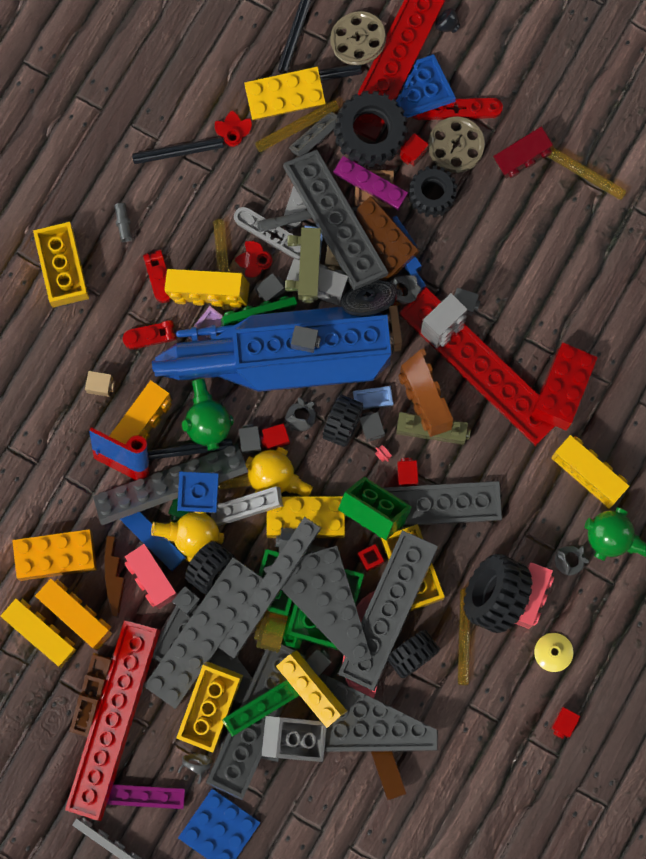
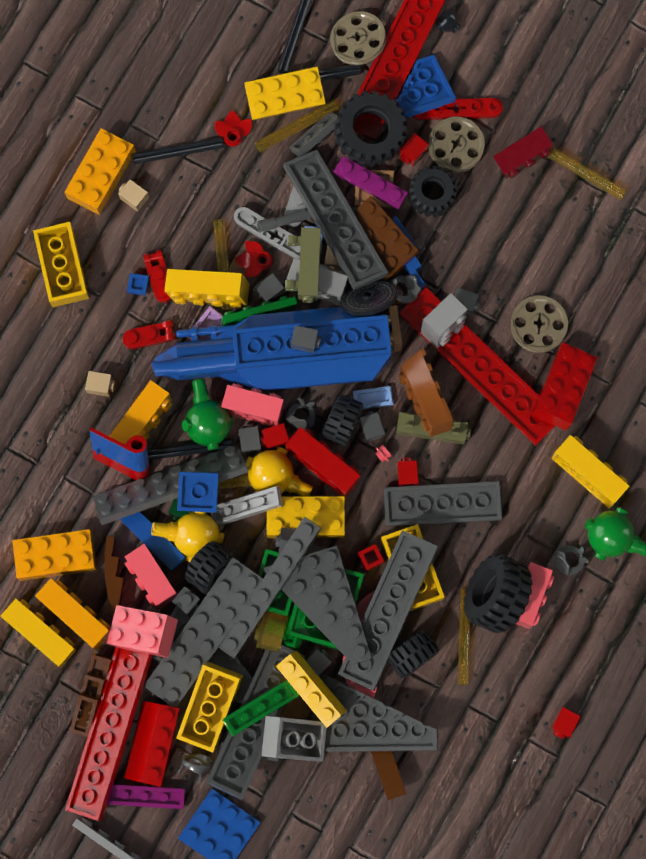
dark grey pin [114,203,132,242] -> none
green brick [338,477,412,540] -> none
light yellow dish [534,633,573,672] -> none
none -> light orange brick [64,128,136,215]
none -> coral brick [107,605,178,658]
none -> tan brick [118,180,149,212]
none -> red slope [124,701,181,787]
none -> blue plate [127,273,149,296]
none -> coral brick [221,384,284,427]
none -> red brick [285,427,360,499]
none -> dark tan wedge [510,296,568,353]

